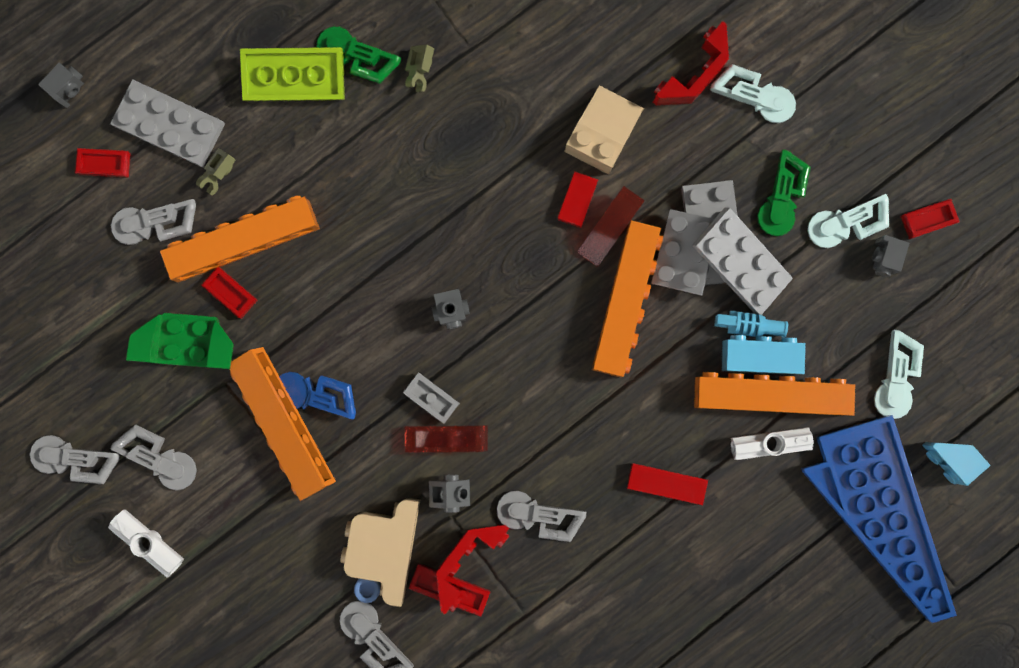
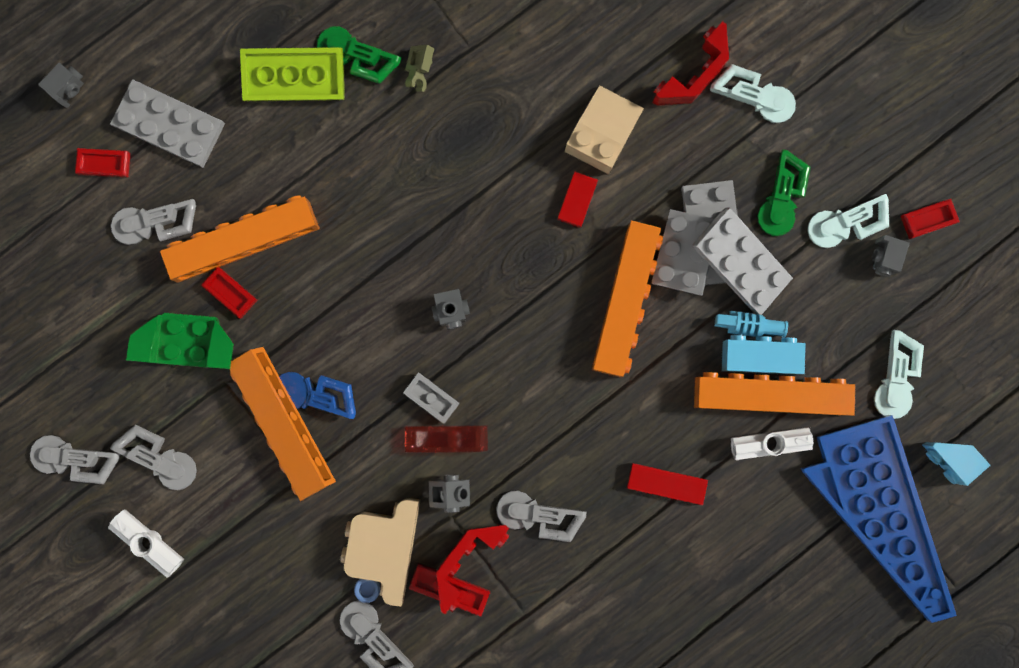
olive plate [196,148,236,195] -> none
clear red slope [577,186,645,267] -> none

